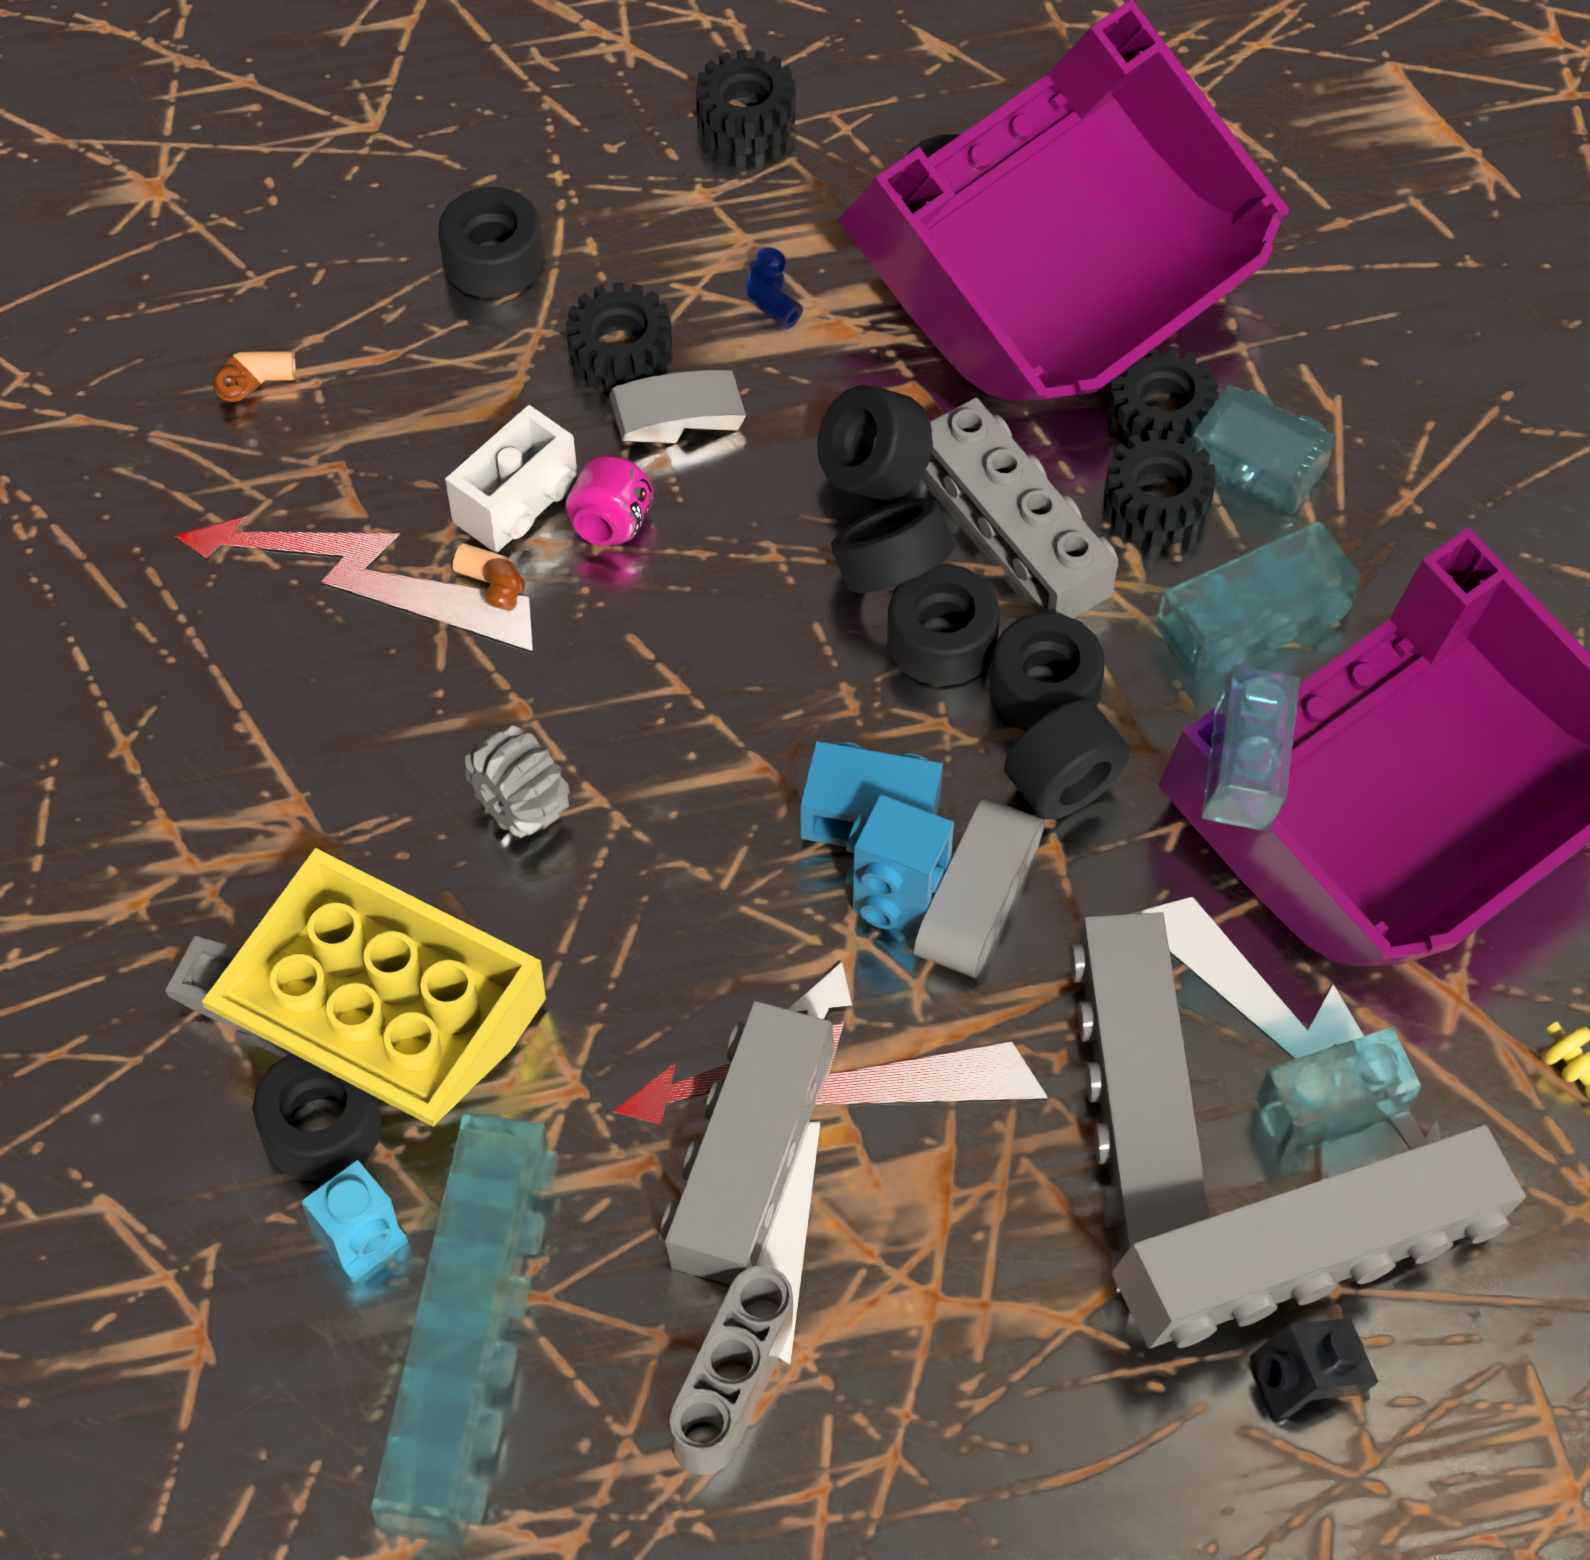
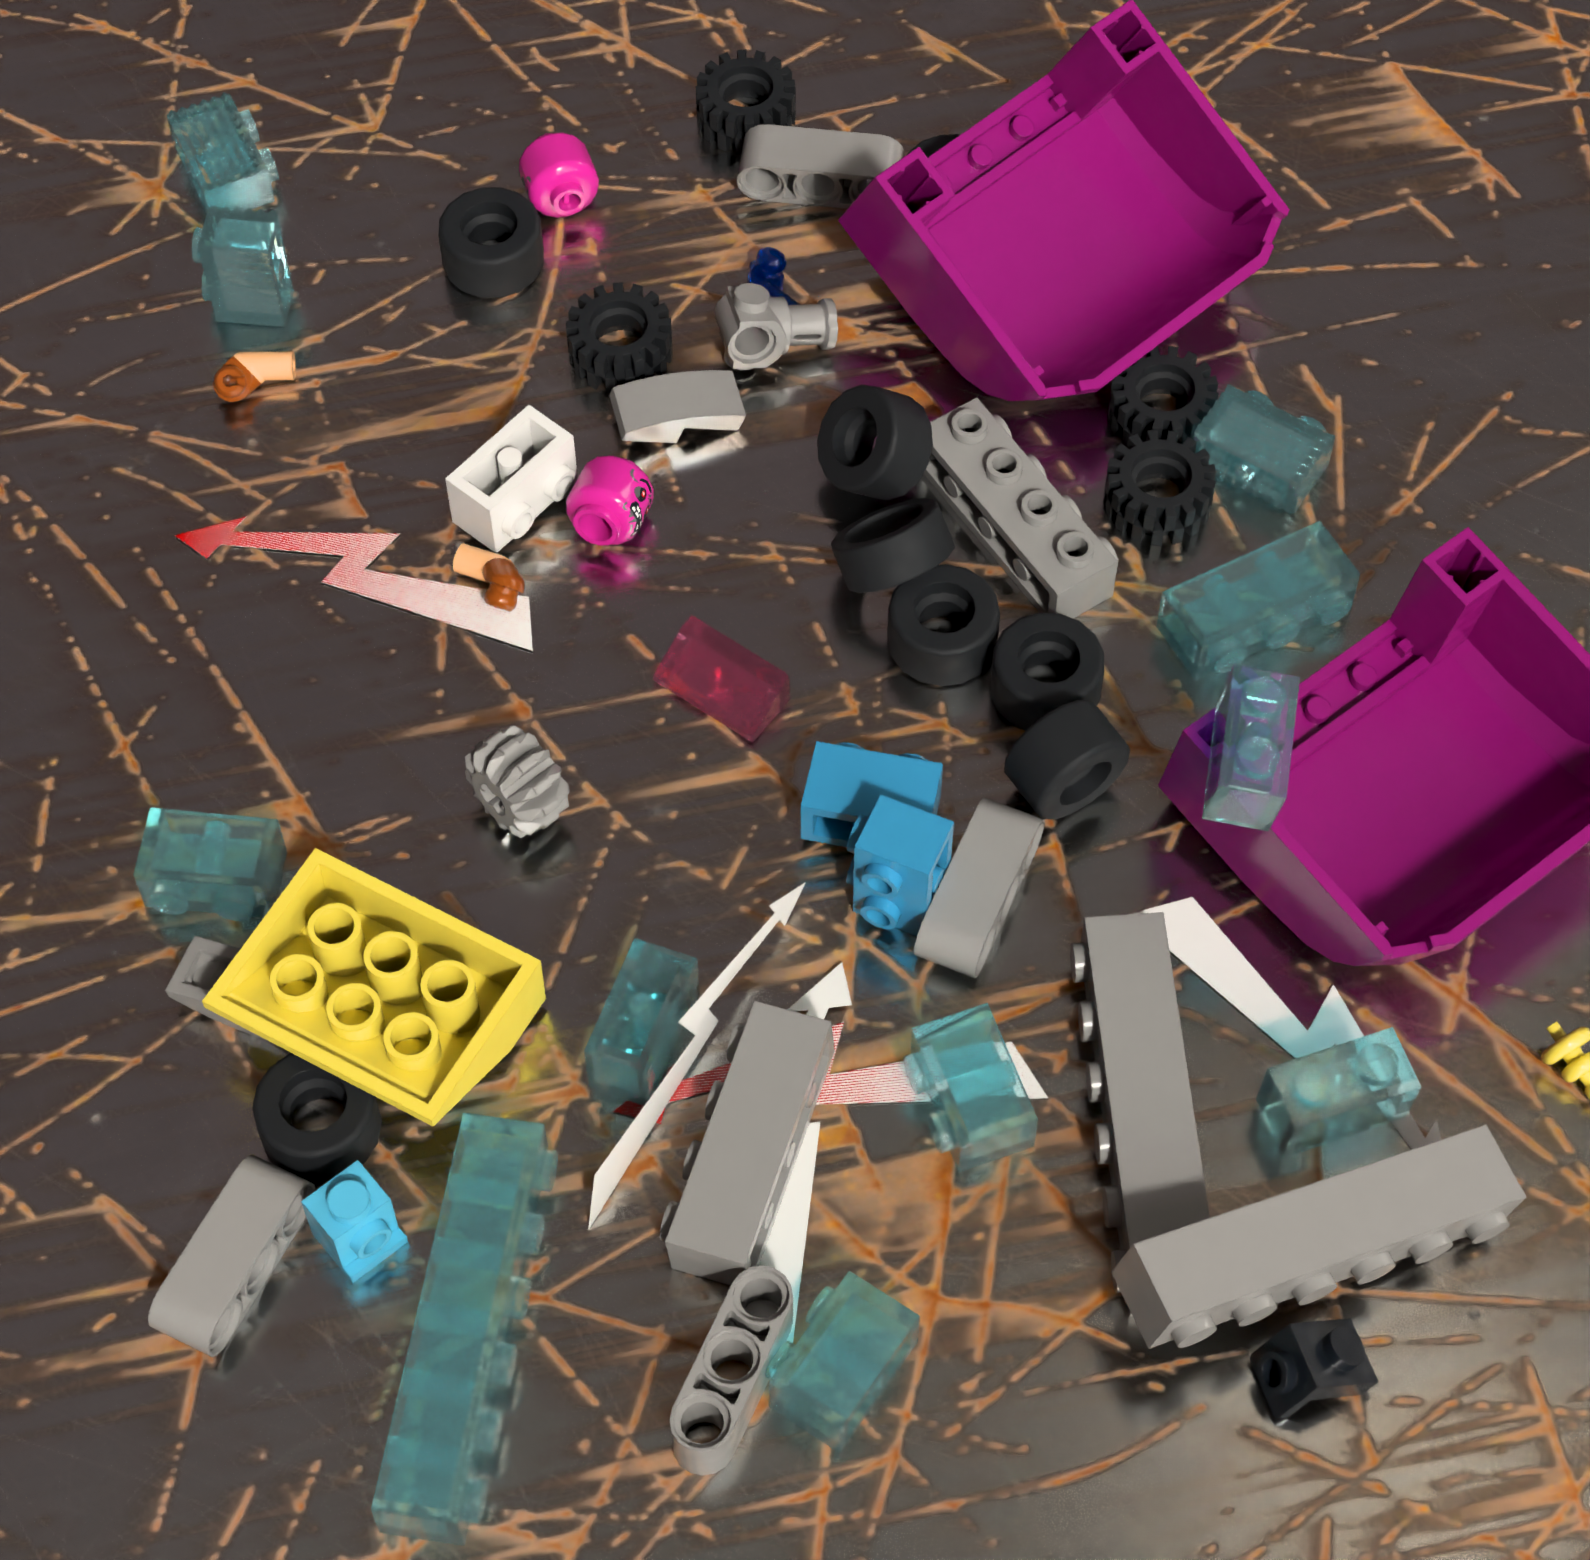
none -> clear light blue brick [133,807,287,921]
none -> light grey beam [148,1155,315,1357]
none -> clear light blue brick [167,93,279,223]
none -> clear light blue brick [192,205,294,327]
none -> dark pink head [519,133,599,218]
none -> clear light blue brick [584,938,700,1106]
none -> white sticker [588,882,806,1230]
none -> clear pink slope [653,616,790,742]
none -> light grey connector [715,283,838,370]
none -> light grey beam [736,124,905,209]
none -> clear light blue brick [765,1271,920,1453]
none -> clear light blue brick [903,1003,1038,1172]

